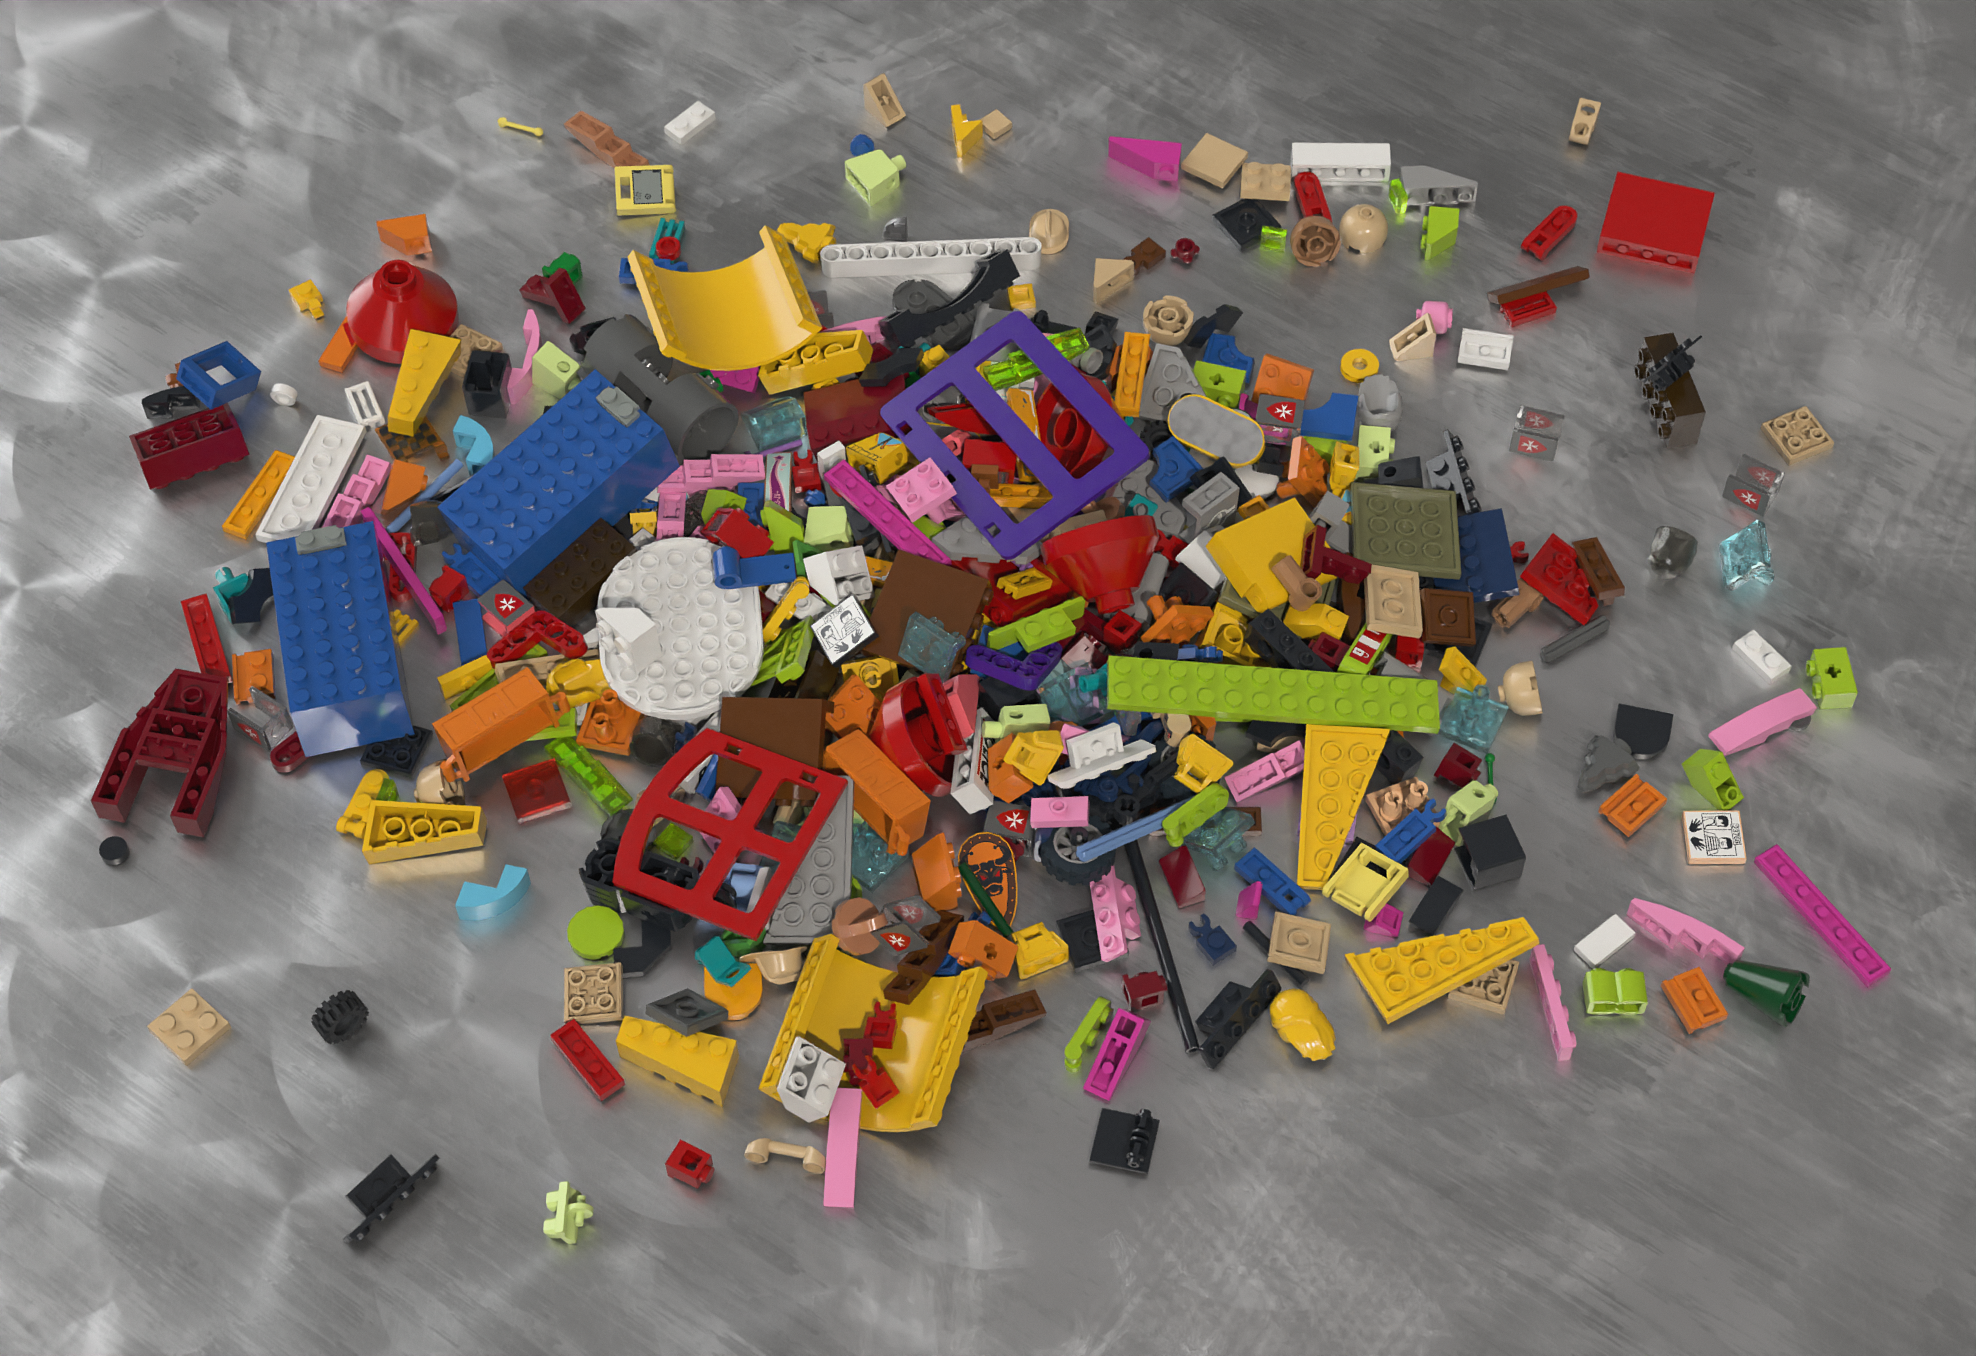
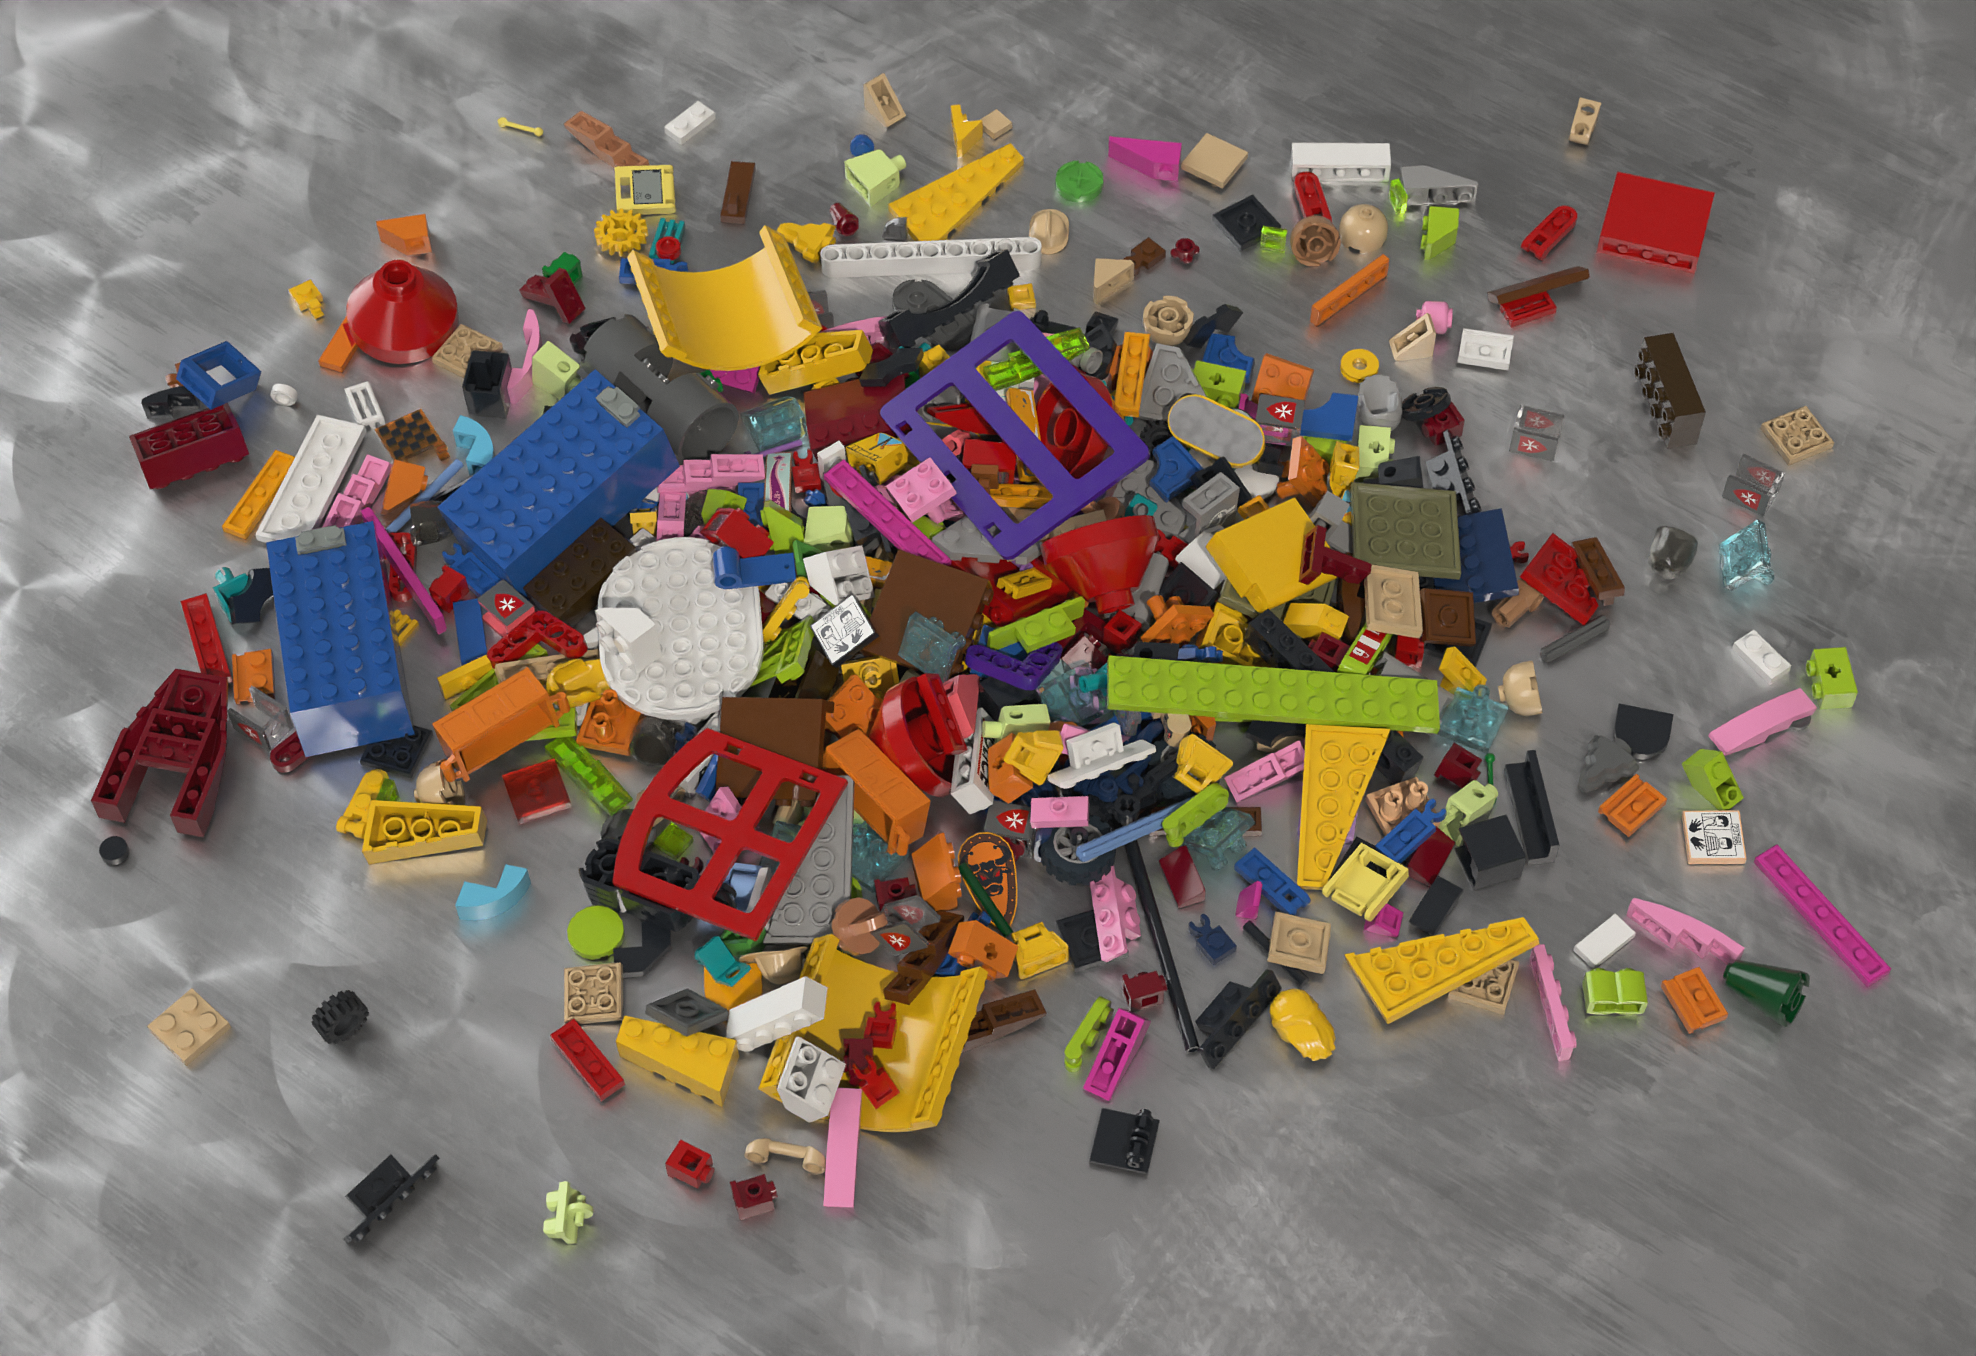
yellow wedge [388,329,461,436] -> none
tan plate [1240,162,1291,201] -> none
medium nougat piece [1271,555,1322,611] -> none
black hinge [1643,335,1702,391] -> none
none -> yellow gear [594,208,648,257]
none -> reddish brown hinge [720,161,756,224]
none -> white brick [726,976,828,1052]
none -> dark red brick [730,1174,778,1220]
none -> dark red cone [829,203,859,236]
none -> dark red brick [874,877,917,917]
none -> yellow wing [888,143,1024,241]
none -> bright green tile [1055,161,1104,202]
none -> orange tile [1310,254,1389,326]
none -> black tile [1402,387,1451,421]
none -> dark red brick [1421,402,1465,446]
none -> black fence [1504,750,1559,865]

